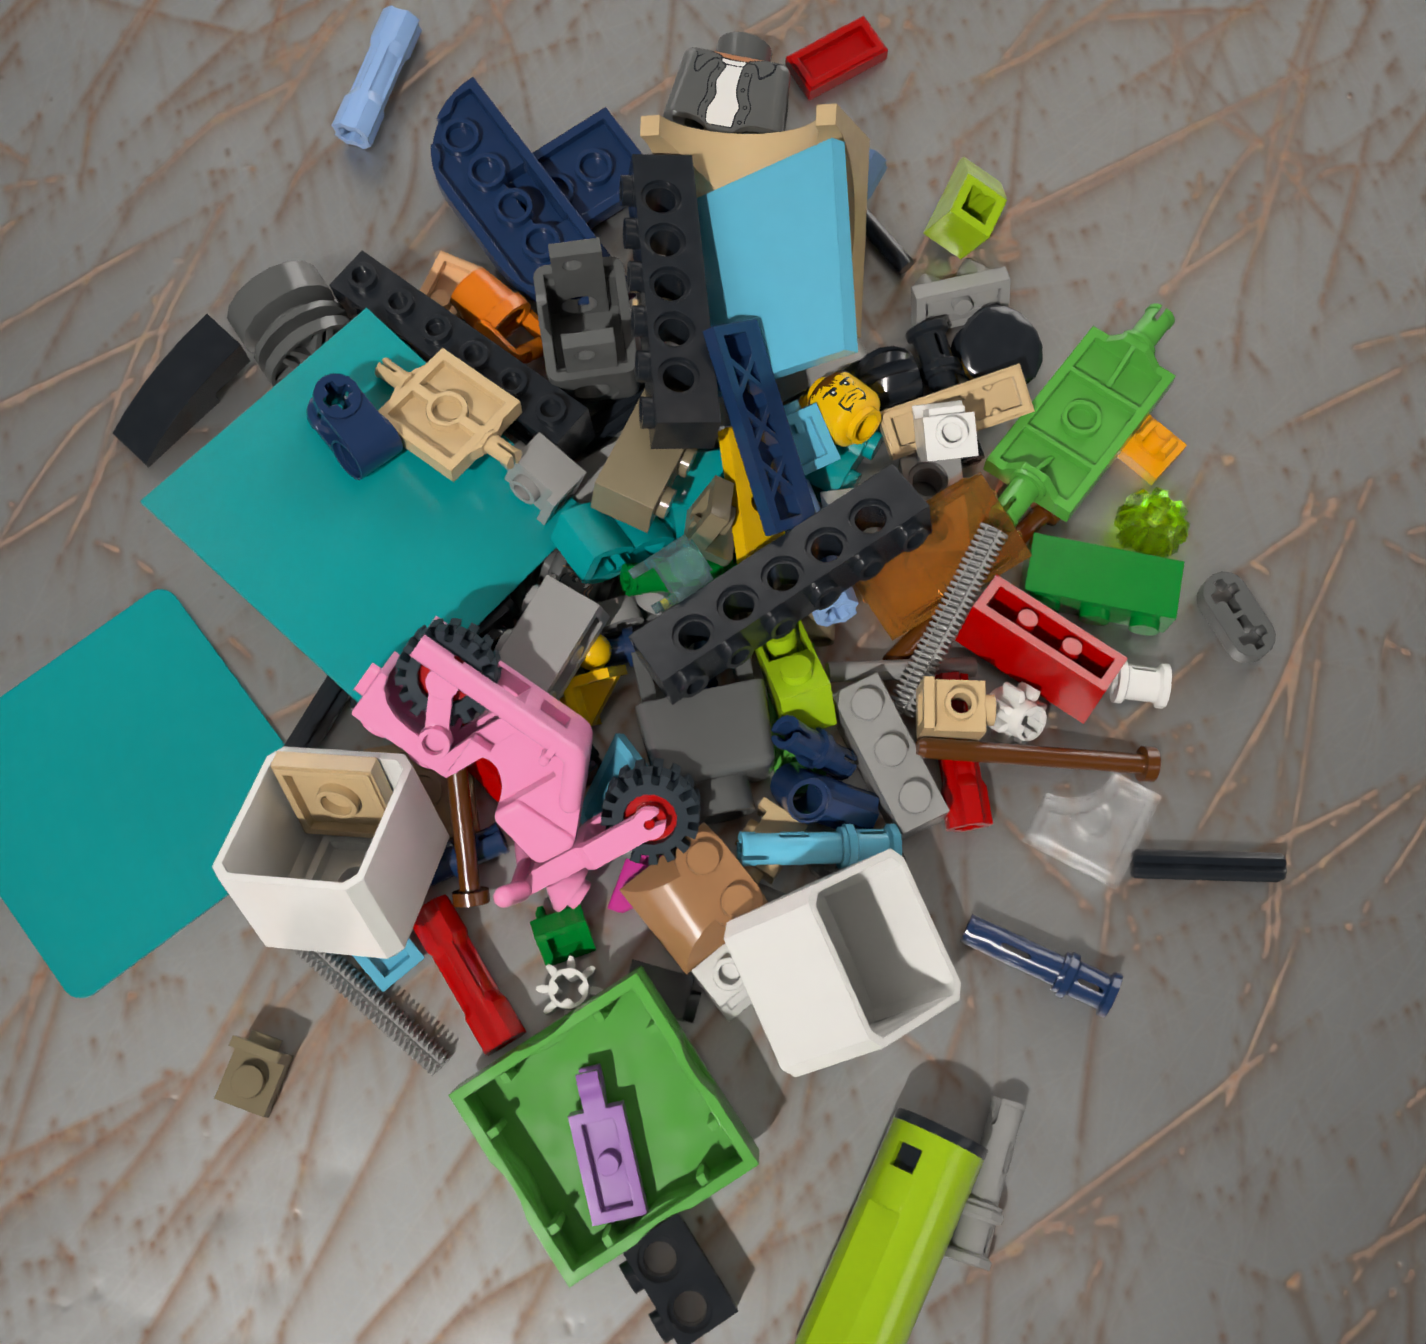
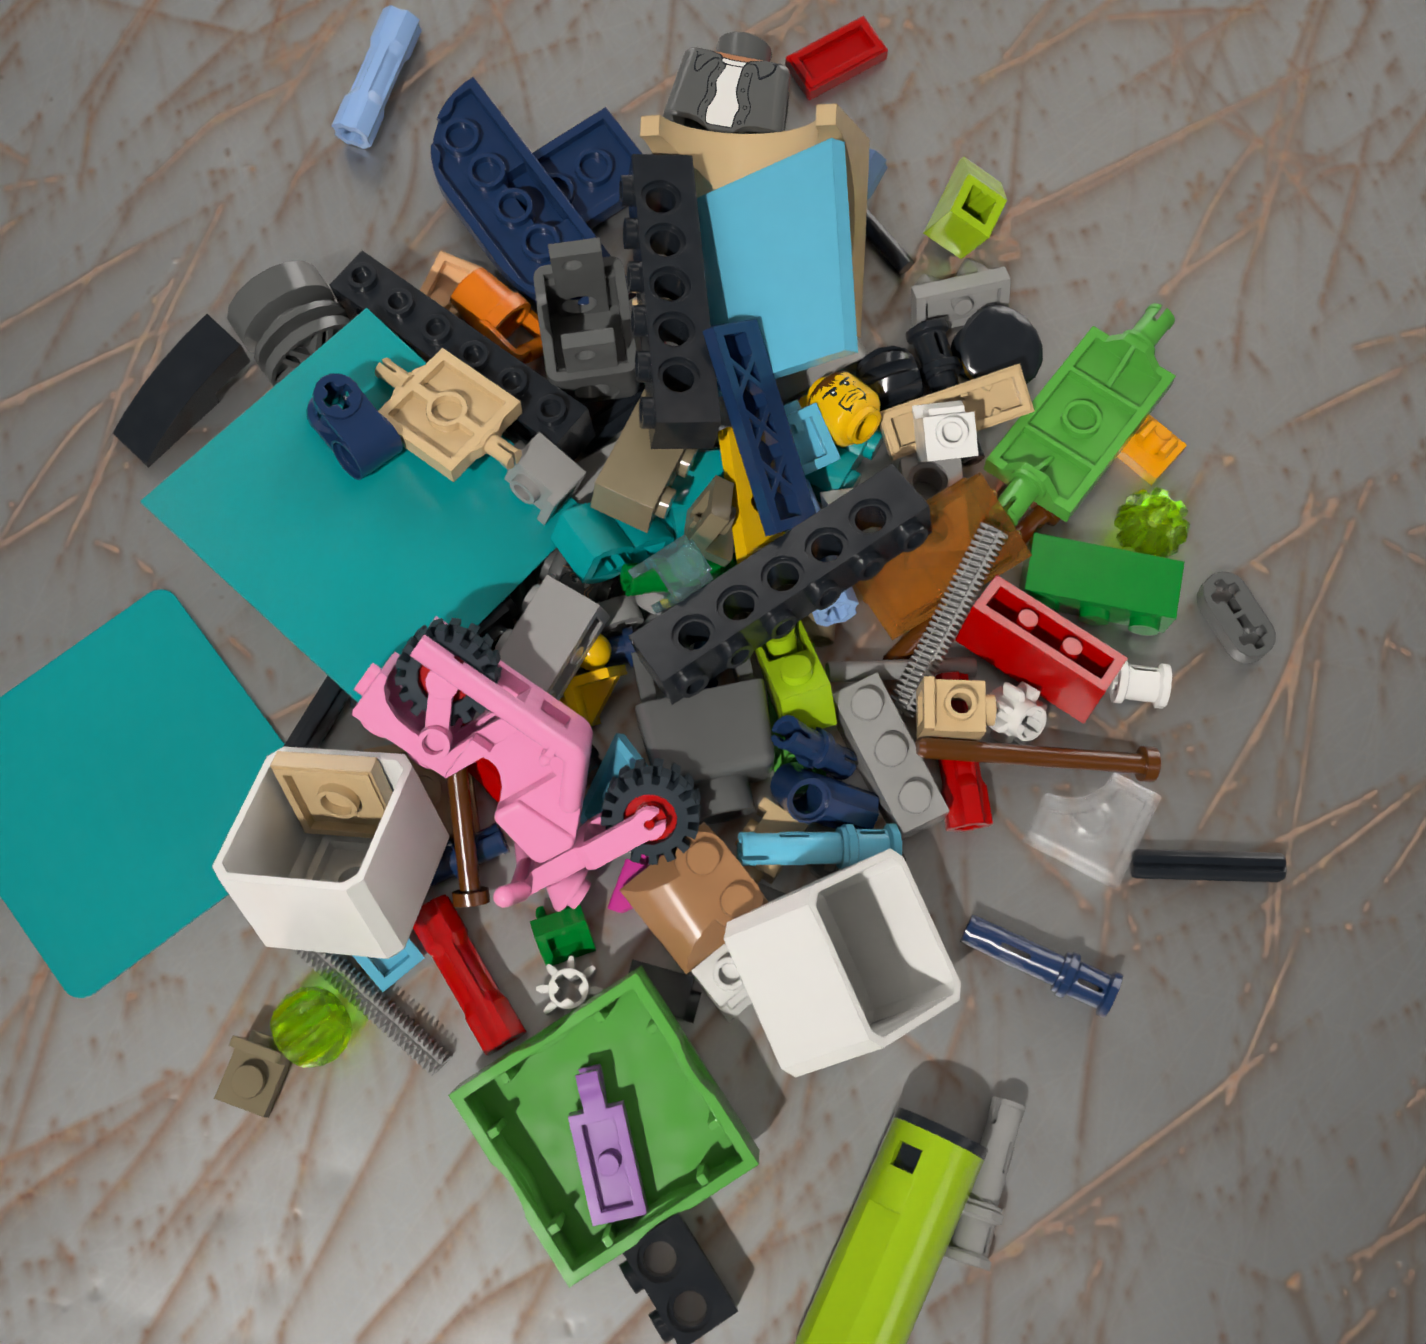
none -> clear neon green piece [270,986,353,1068]

